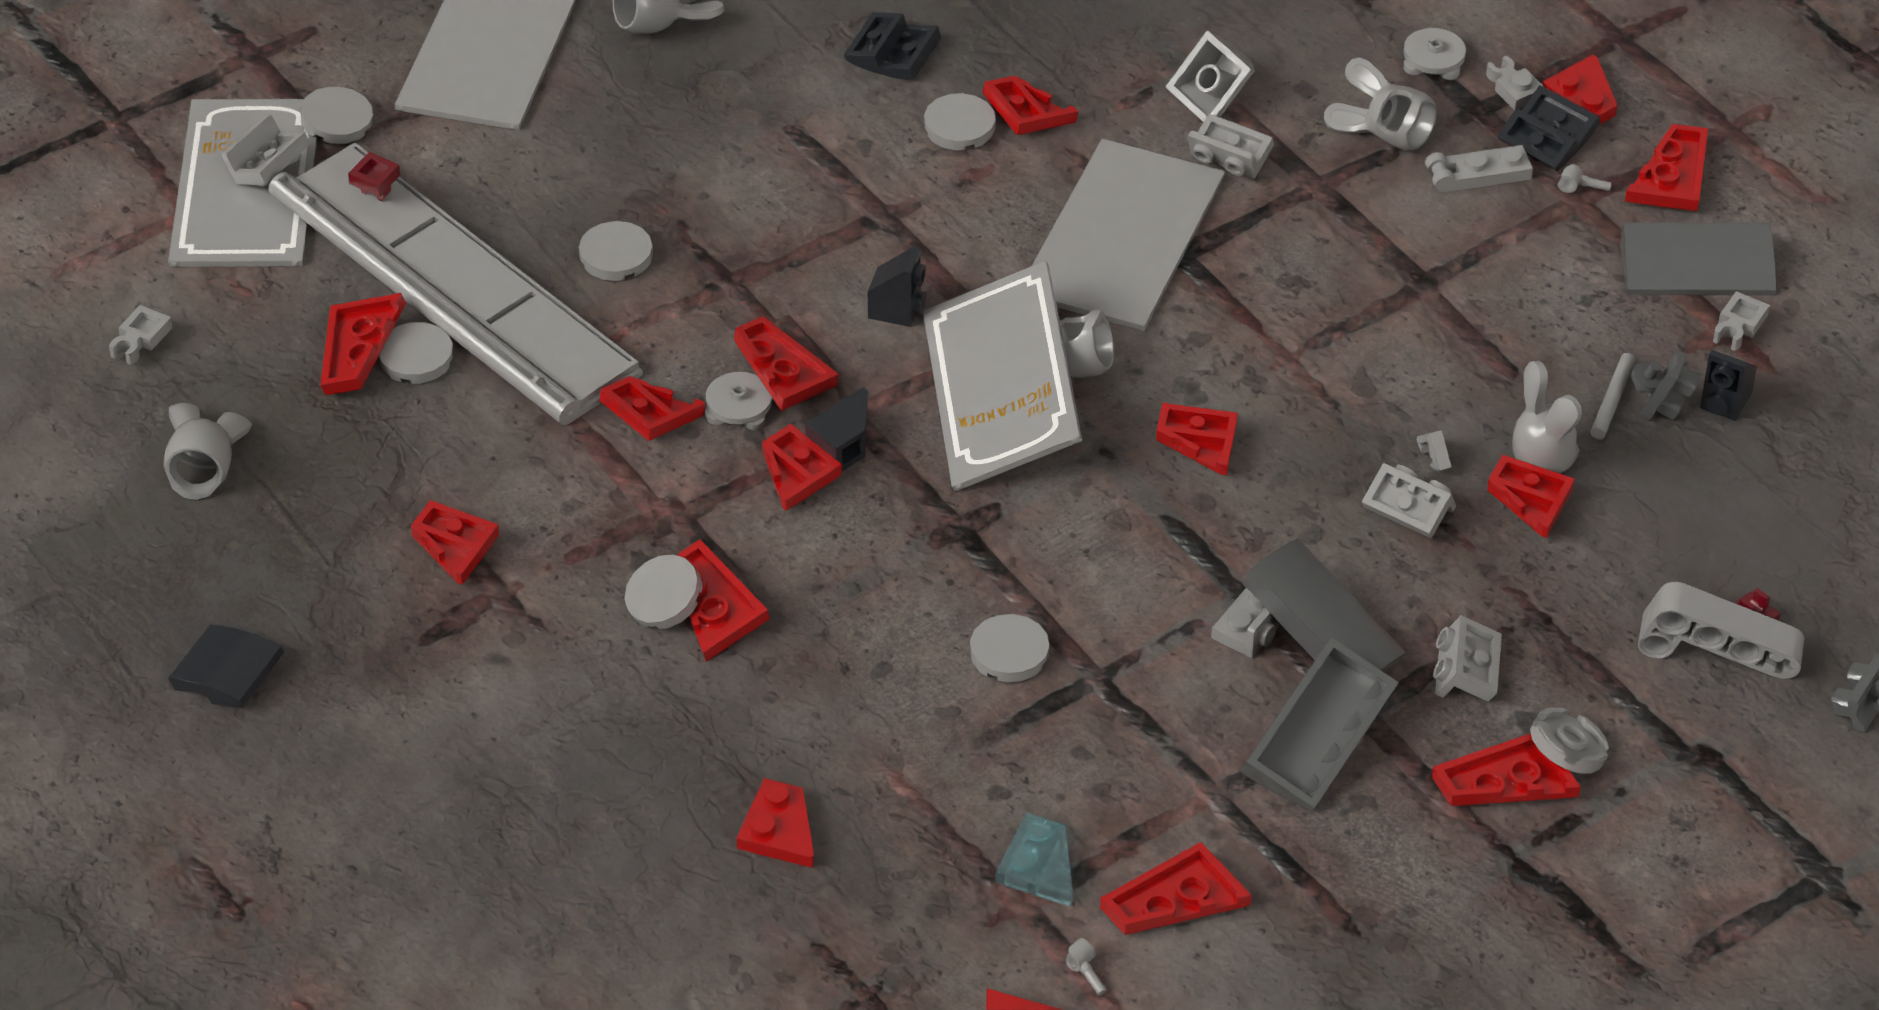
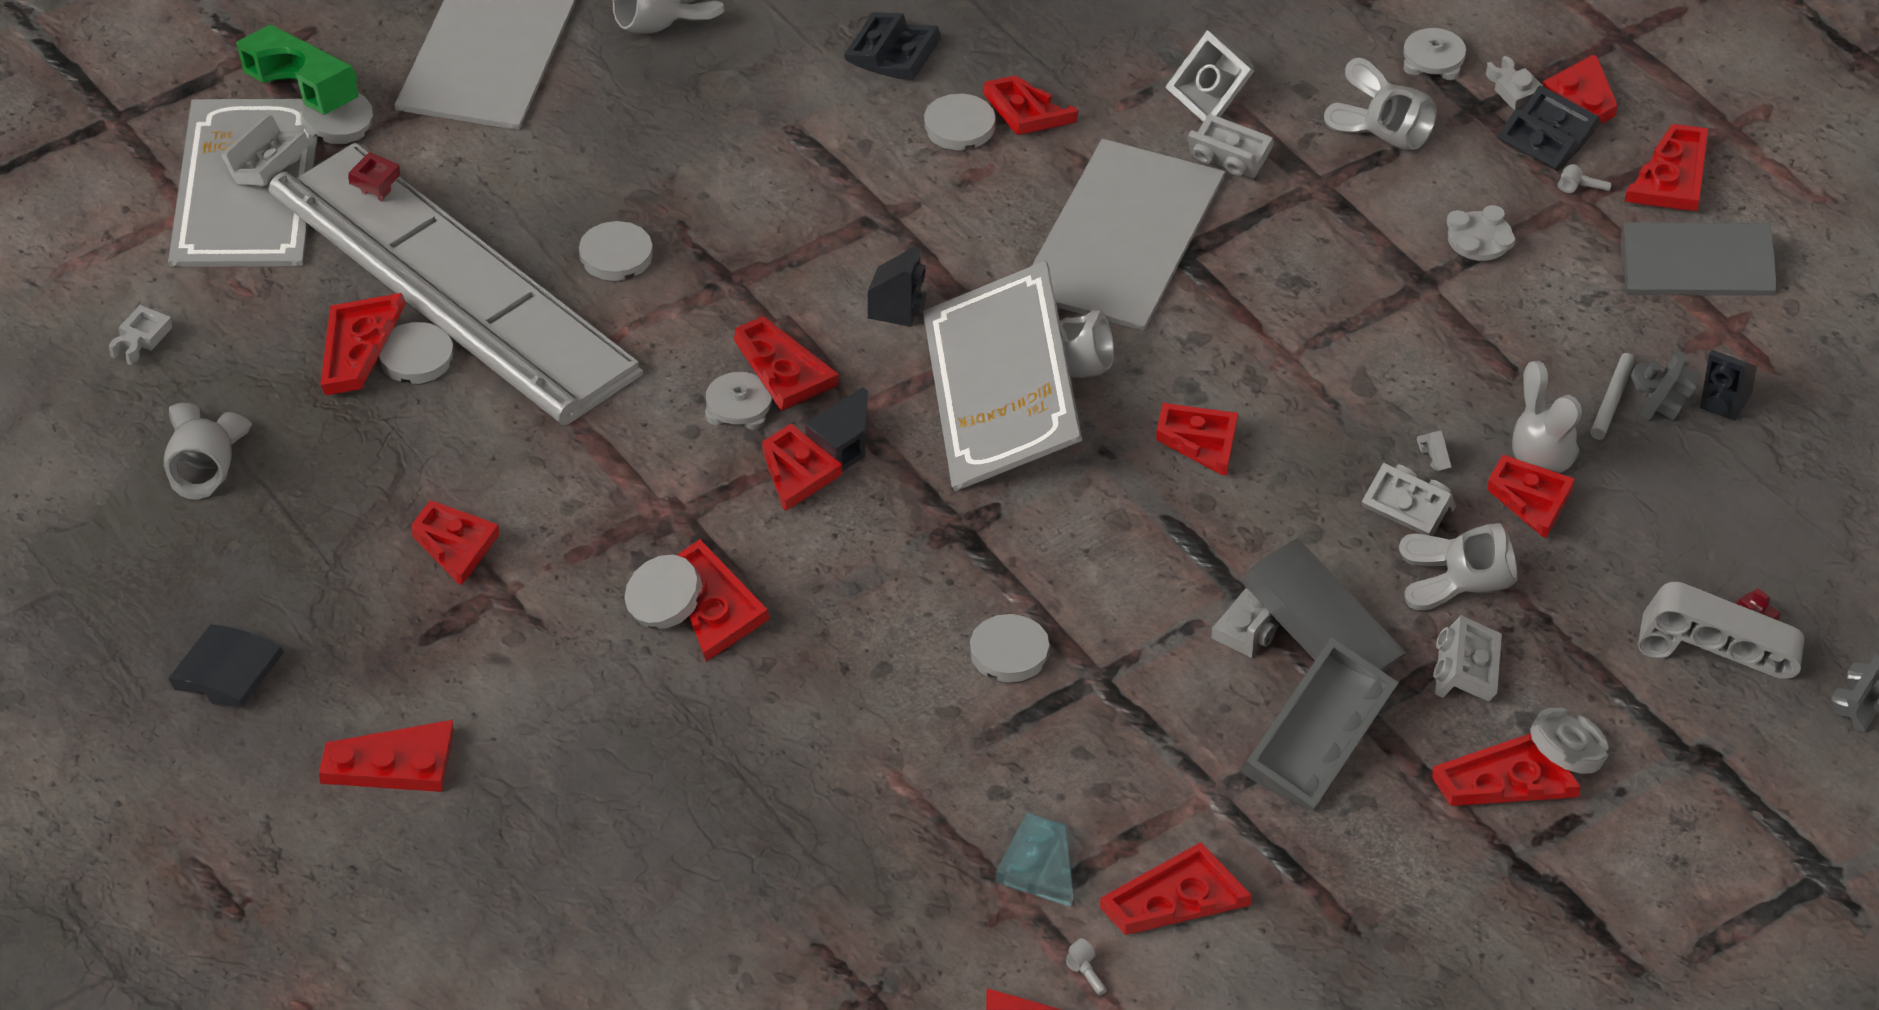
red wing [600,376,706,441] -> none
red wing [736,778,814,868] -> none
light grey plate [1425,145,1533,192] -> none
light grey plate [1713,291,1770,351] -> none
none -> green arch [236,24,359,115]
none -> red wing [319,720,454,792]
none -> light grey piece [1399,523,1518,611]
none -> light grey piece [1447,205,1515,261]

